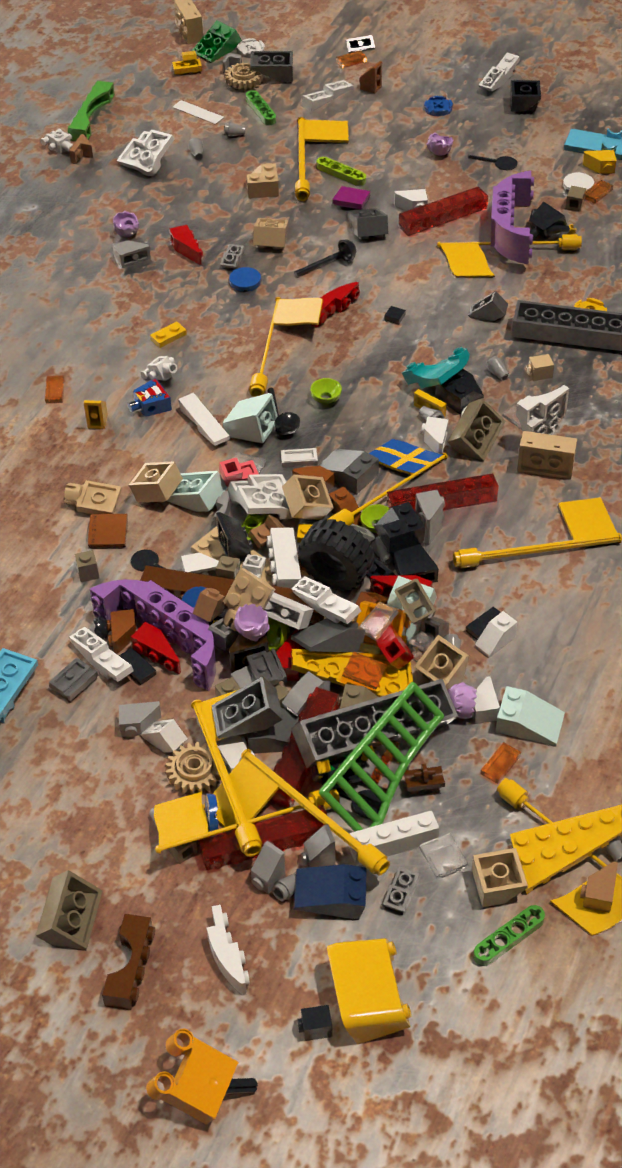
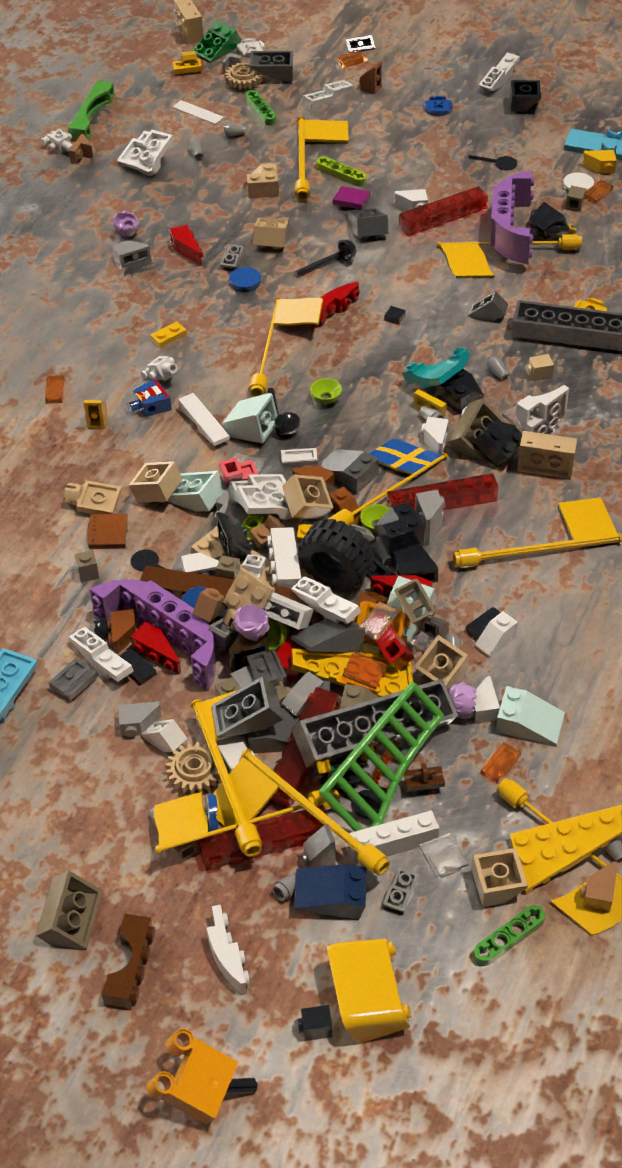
light grey slope [251,841,286,894] -> none
lavender hair [427,132,453,156] -> none
none -> black slope [473,419,522,467]

